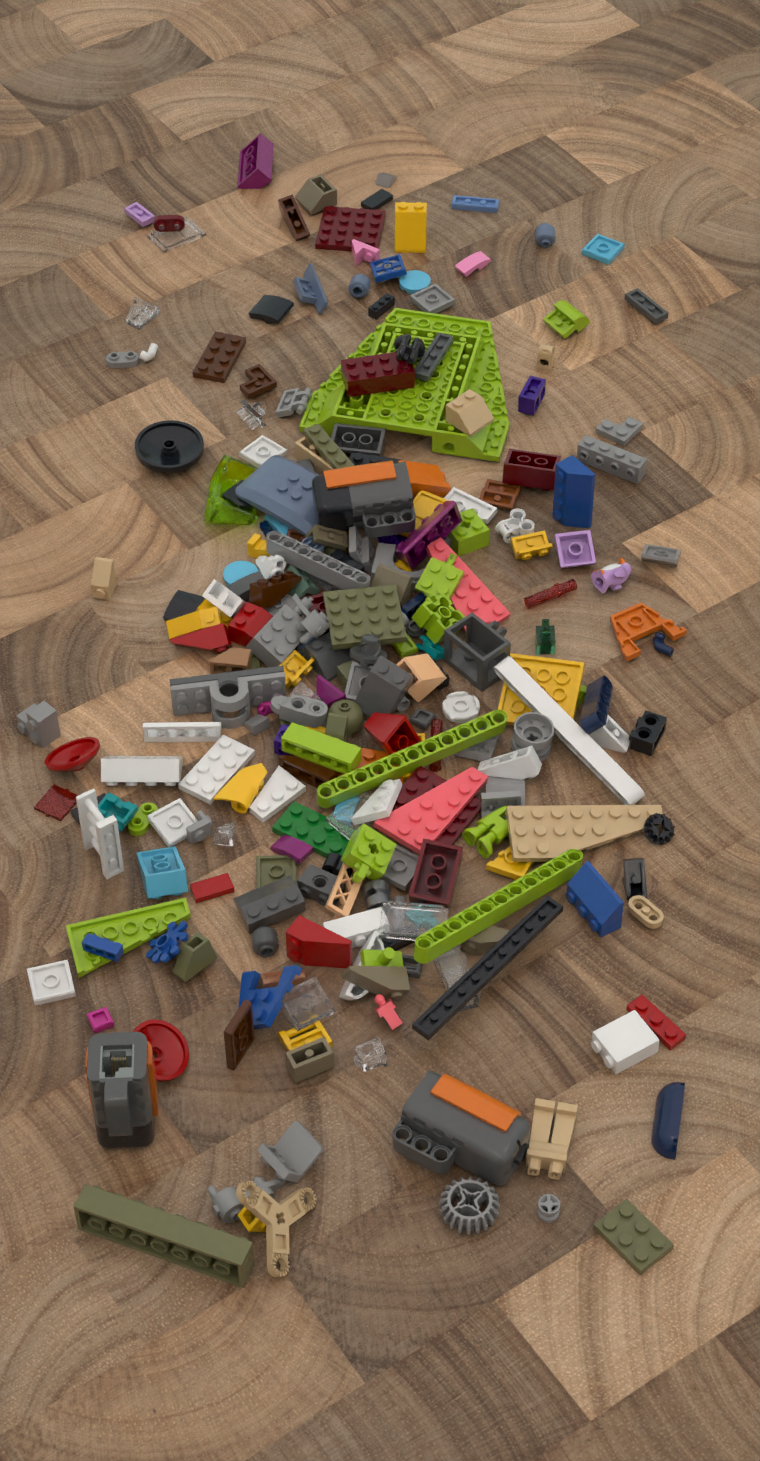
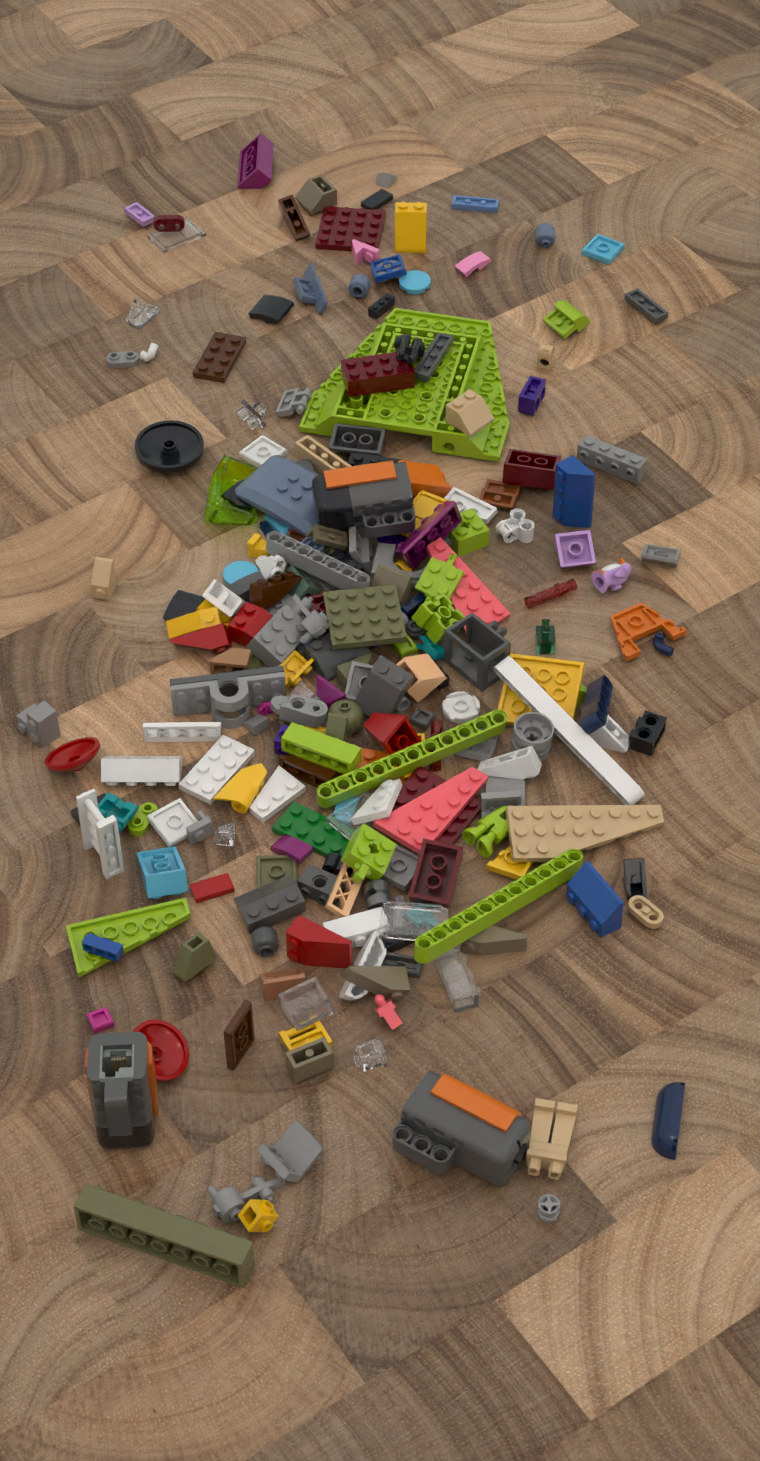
white tile [27,960,76,1006] -> none
clear red piece [34,784,79,821] -> none
blue animal [146,921,189,964] -> none
tan piece [236,1181,317,1278] -> none
blue wing [238,965,302,1030] -> none
reddish brown plate [240,364,277,399] -> none
olive plate [303,424,355,469] -> none
dark grey plate [349,634,387,666] -> none
lime tile [360,947,404,967] -> none
light grey plate [410,283,455,314] -> none
black plate [412,896,563,1040] -> none
light grey gear [439,1175,500,1236] -> none
yellow bracket [510,530,553,560] -> none
white brick [591,1010,660,1074] -> none
olive plate [593,1199,674,1275] -> none
light grey plate [596,417,643,446] -> none
red plate [626,994,686,1050] -> none
black gear [644,813,675,845] -> none

